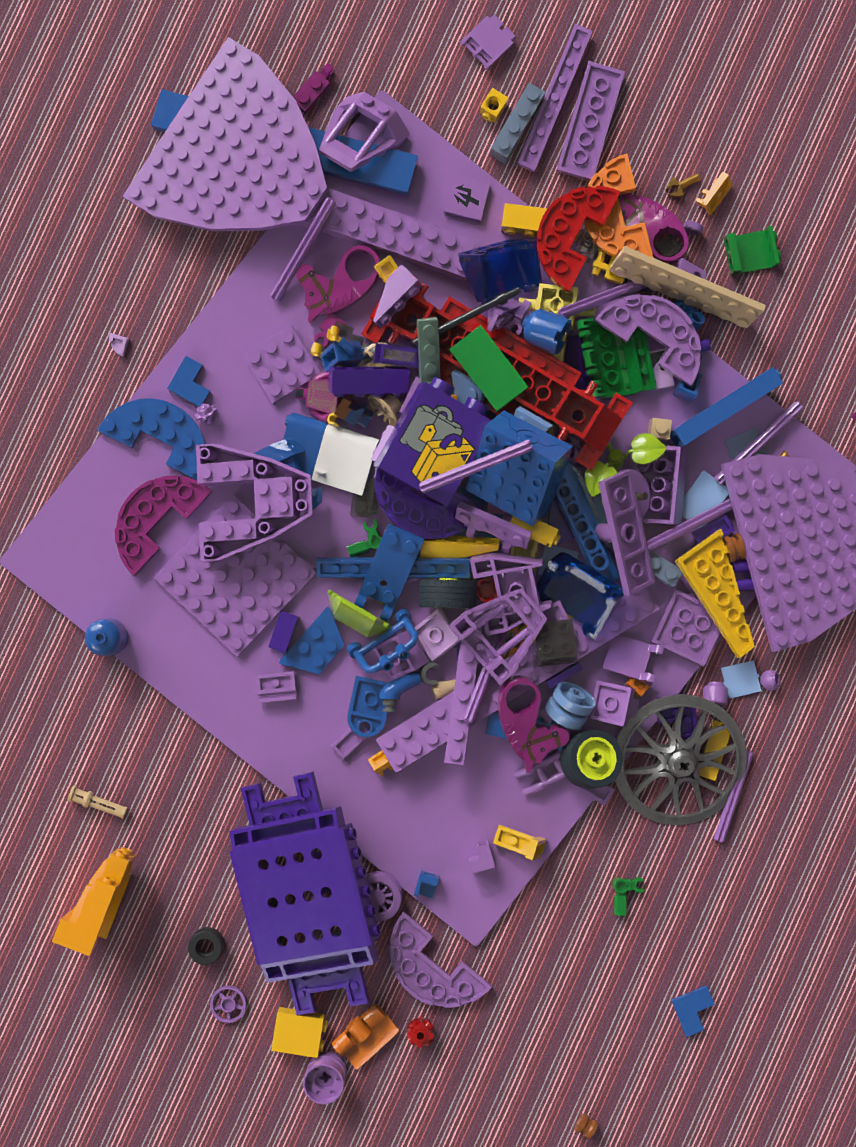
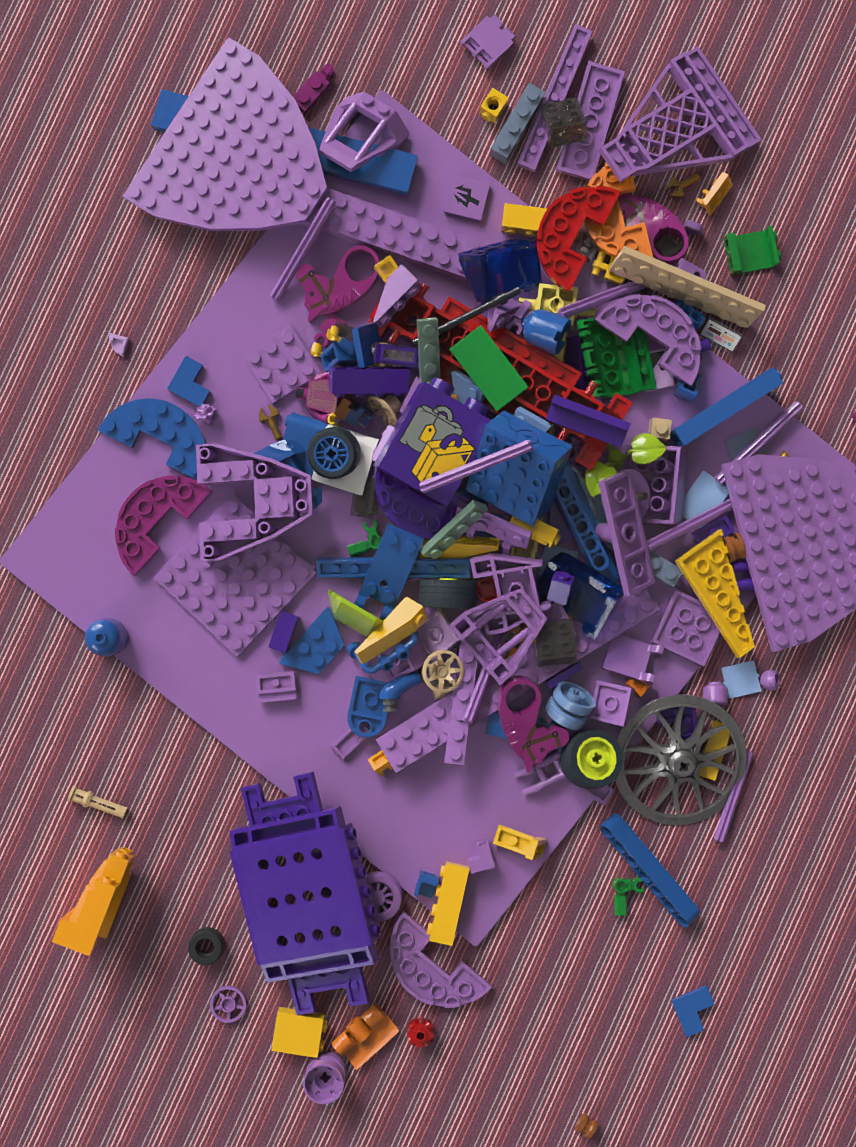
none -> pearl gold bar [259,405,282,440]
none -> wheel [307,427,361,479]
none -> blue tile [352,322,380,368]
none -> yellow slope [355,597,428,664]
none -> sand green plate [420,500,489,559]
none -> tan wheel [422,650,464,693]
none -> yellow brick [426,861,469,946]
none -> clear smoke bracket [540,98,587,148]
none -> dark purple panel [546,395,631,447]
none -> slope [547,571,575,605]
none -> medium lavender wing [599,46,762,182]
none -> blue beam [600,813,700,928]
none -> slope [698,317,743,354]

